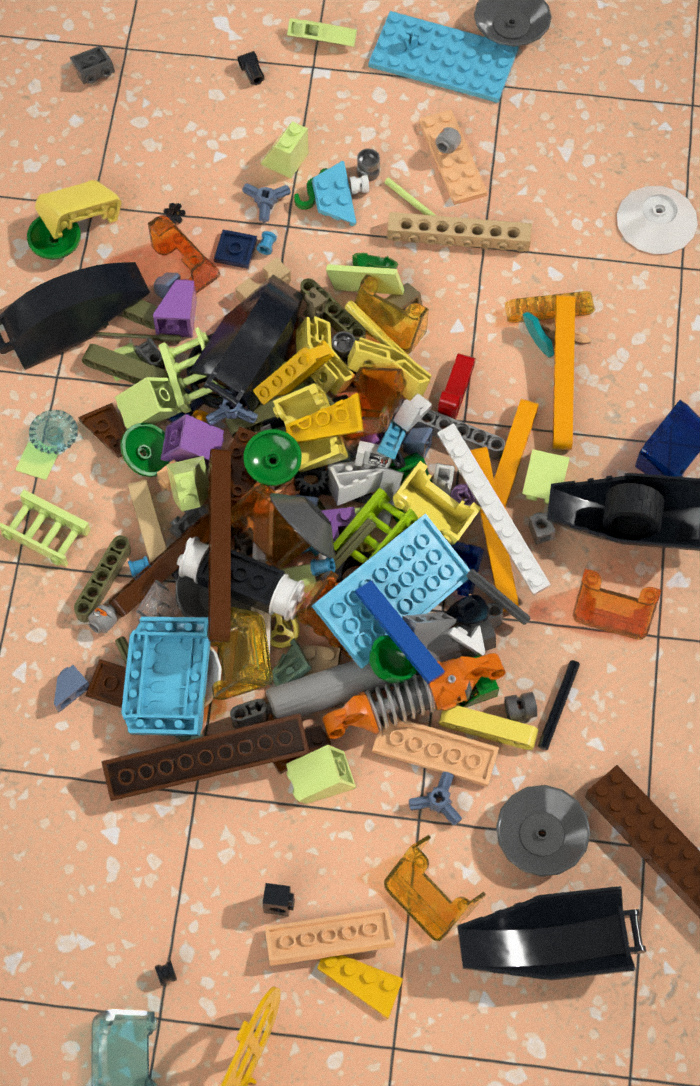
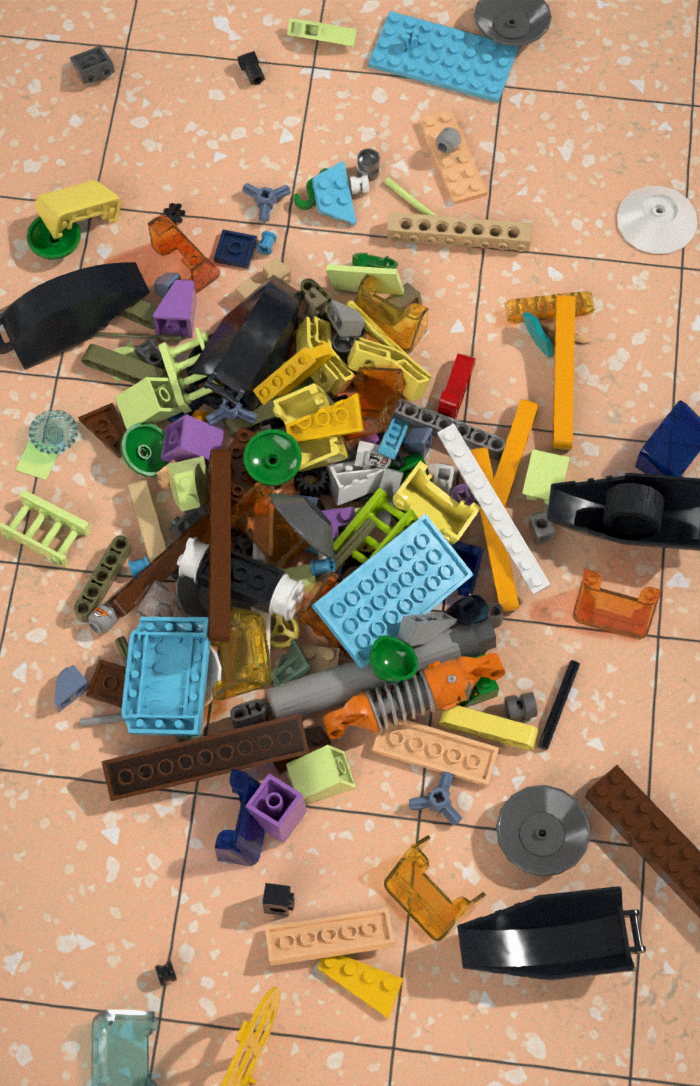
yellowish green slope [261,121,308,179] -> none
blue tile [355,580,445,684] -> none
white slope [393,394,432,432] -> none
white slope [447,625,485,657] -> none
dark grey axle [466,569,531,625] -> none
none -> light grey bar [80,714,125,727]
none -> clear blue windscreen [215,769,265,866]
none -> medium lavender slope [245,774,307,844]
none -> light grey slope [327,300,365,336]

